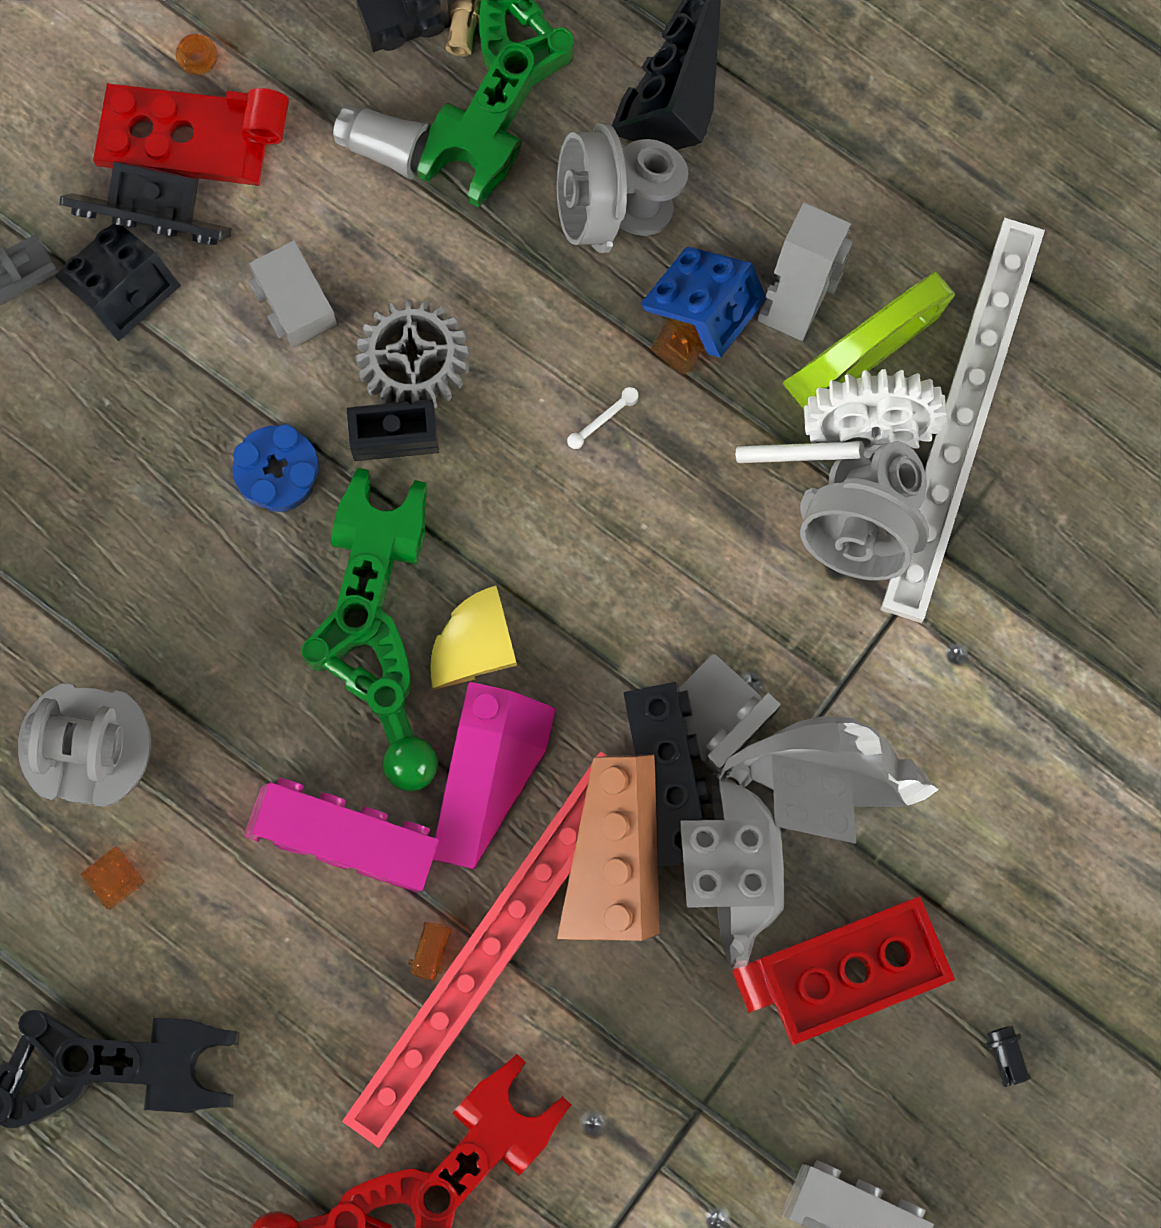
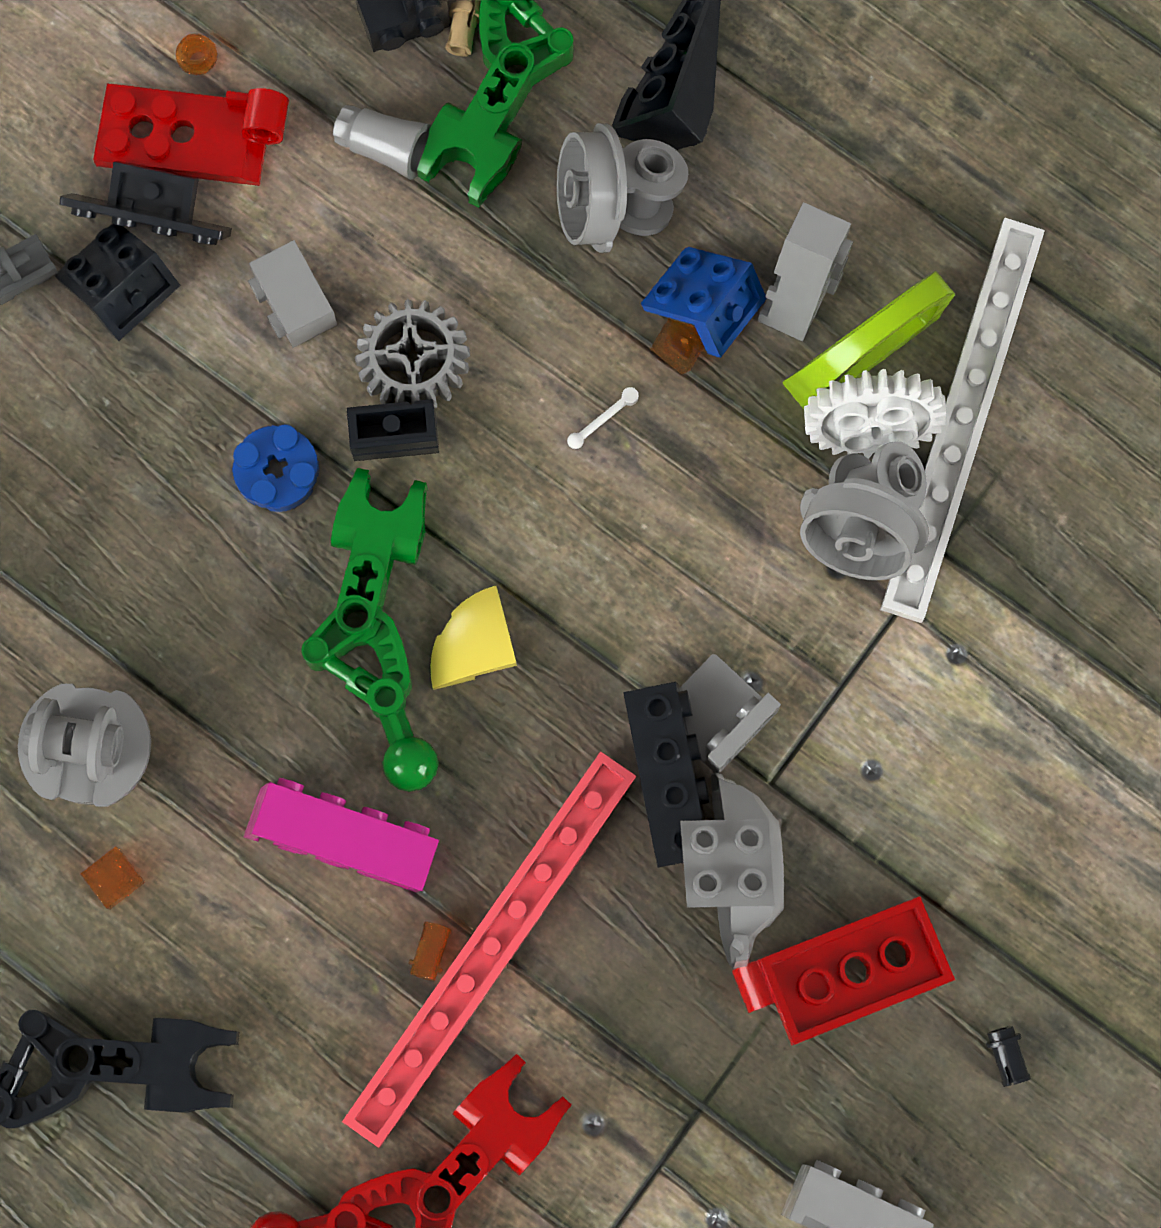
dark pink wedge [433,682,556,869] -> none
nougat wedge [557,754,660,941] -> none
light grey animal [719,717,939,843] -> none
white bar [736,441,864,463] -> none

